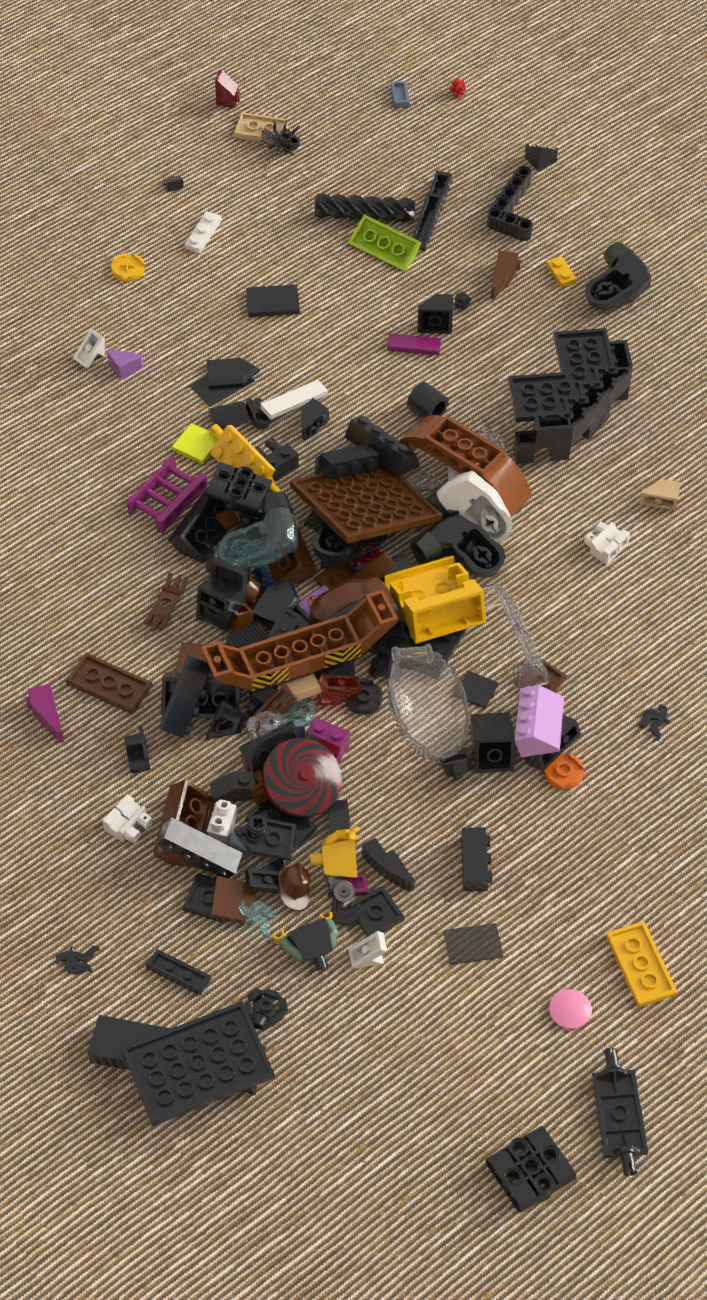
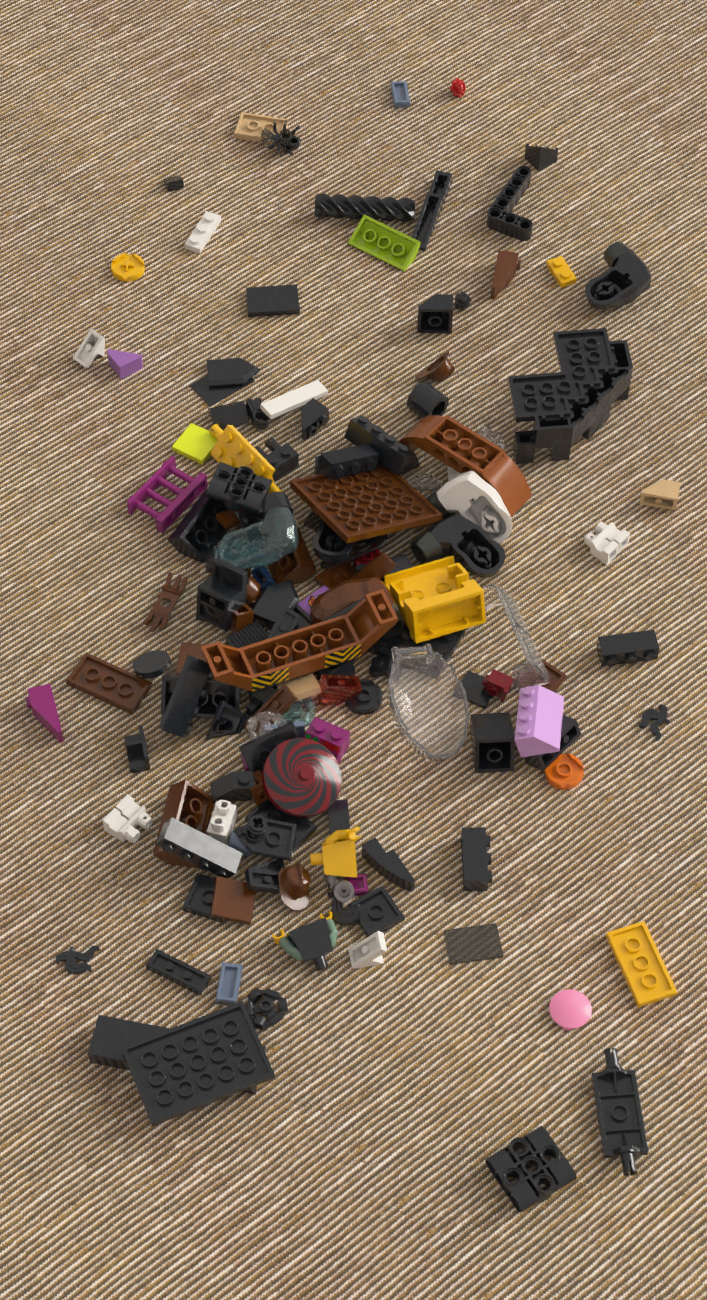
dark red slope [215,70,241,108] -> none
clear light blue piece [239,901,276,938] -> none
magenta tile [387,333,441,355] -> none
black piece [438,747,474,781] -> none
none -> black tile [133,650,172,679]
none -> sand blue tile [215,962,243,1005]
none -> reddish brown piece [415,352,455,382]
none -> dark red brick [482,669,514,703]
none -> black brick [596,630,660,666]

